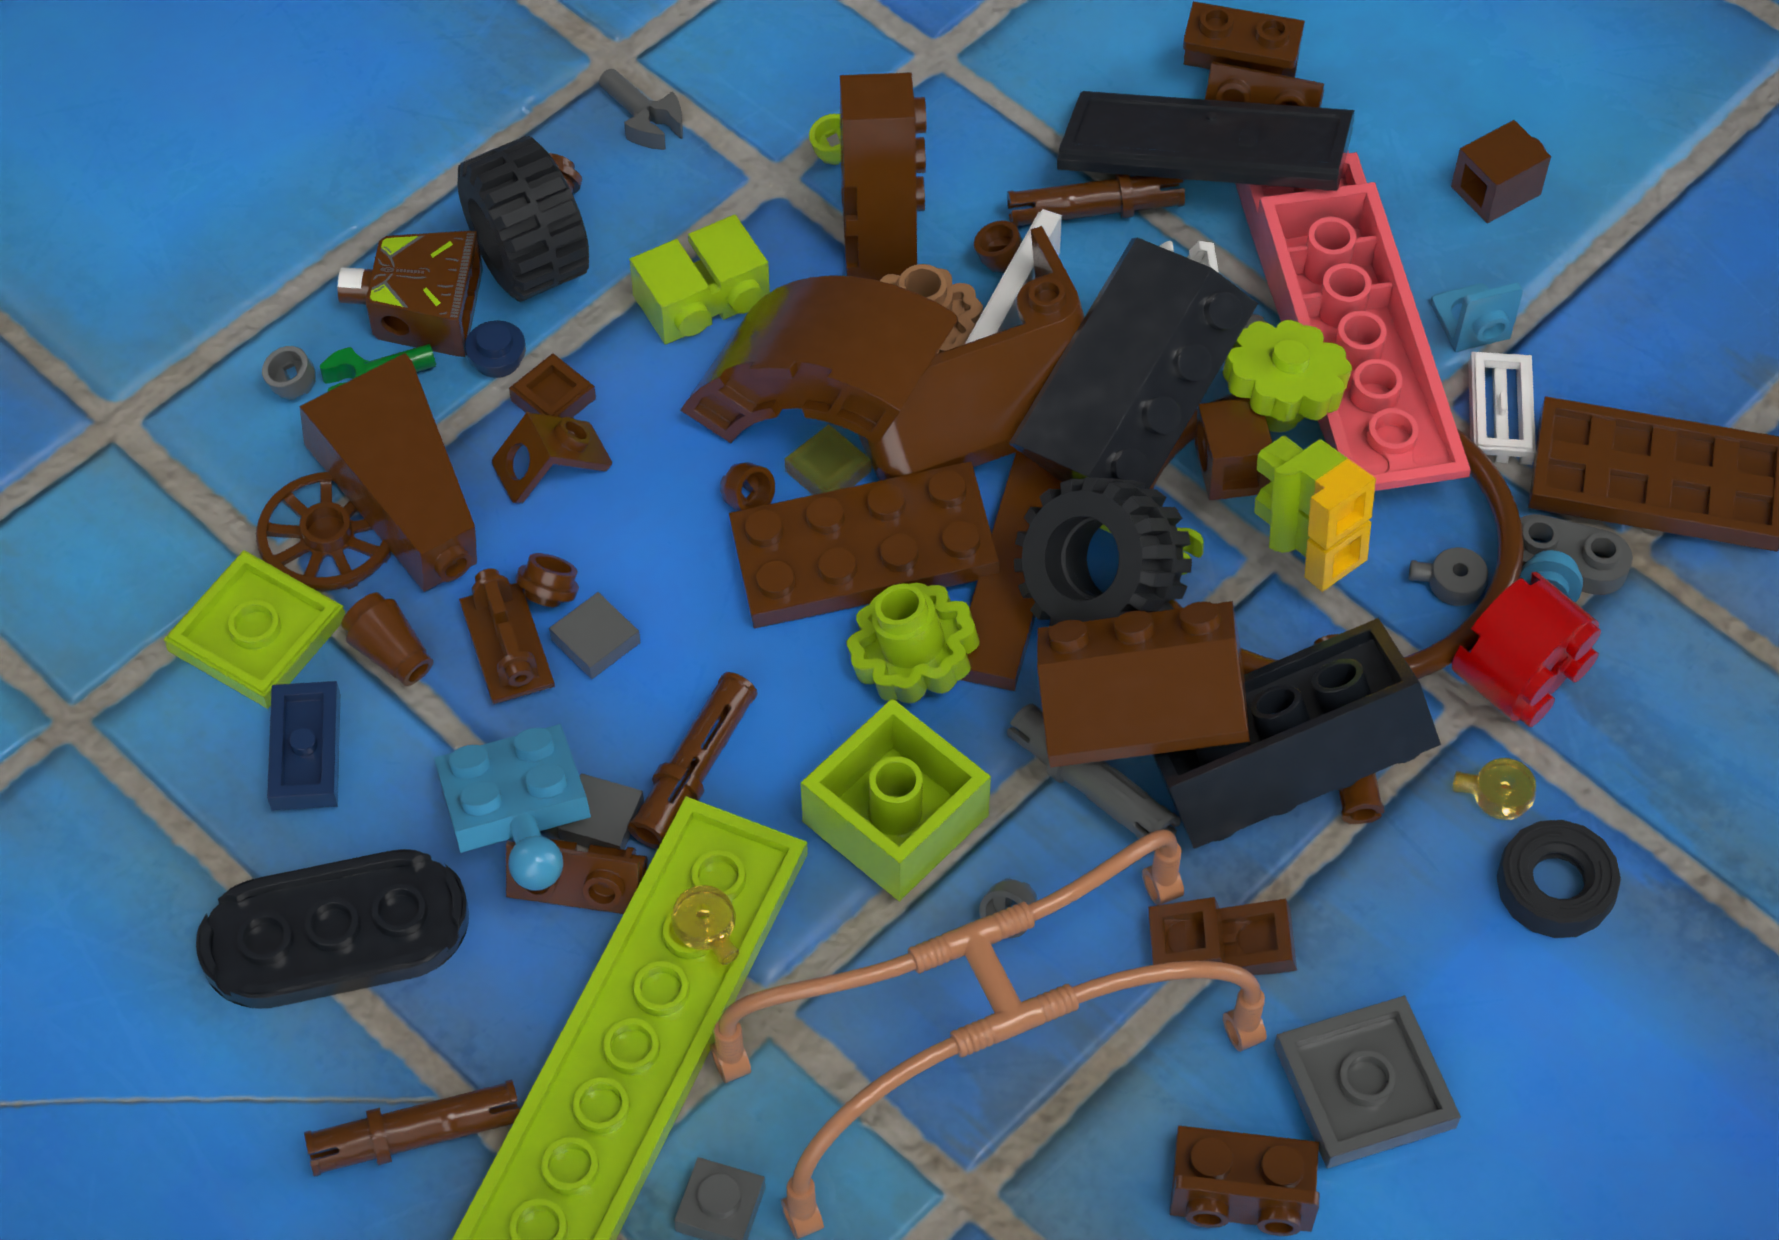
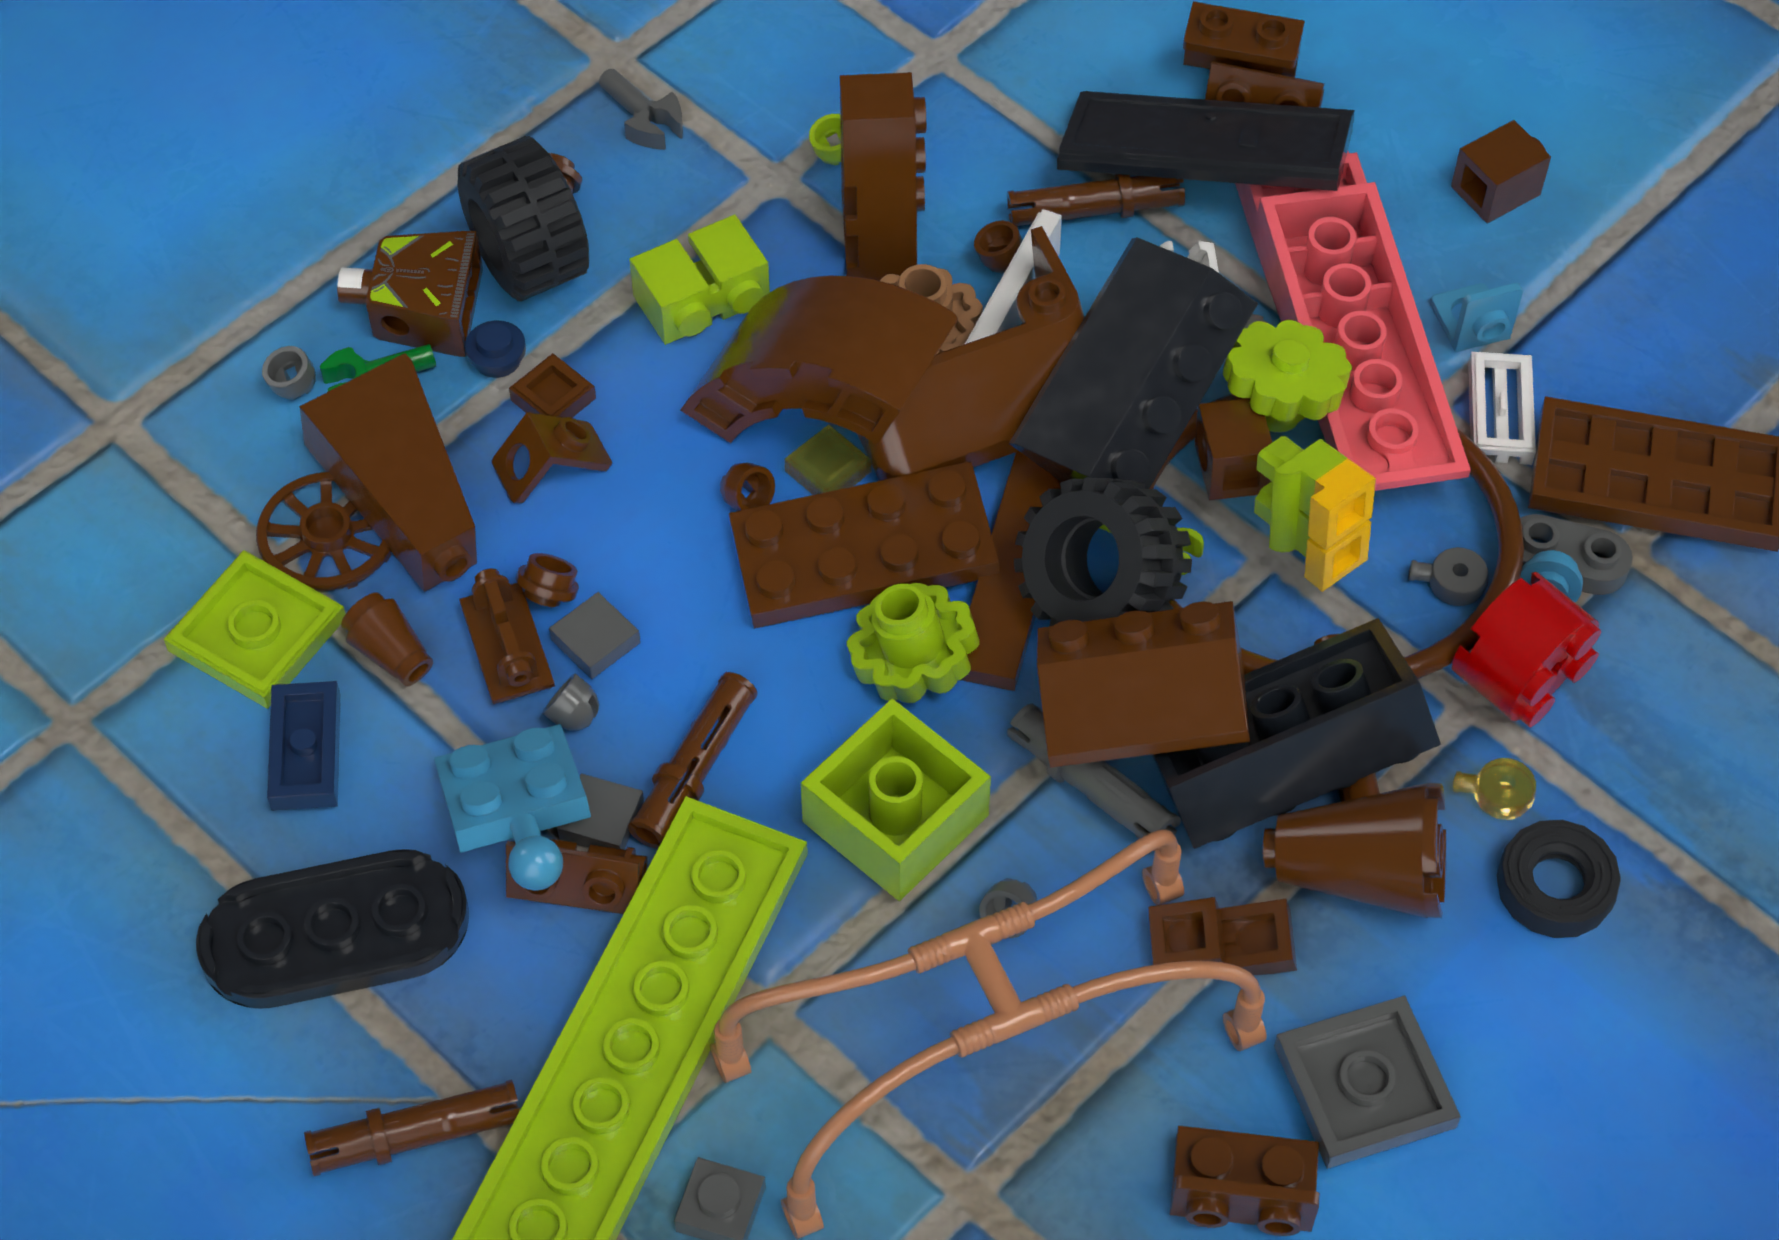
clear yellow piece [671,885,739,965] -> none
none -> dark grey hinge [542,673,600,731]
none -> reddish brown cone [1263,783,1446,918]

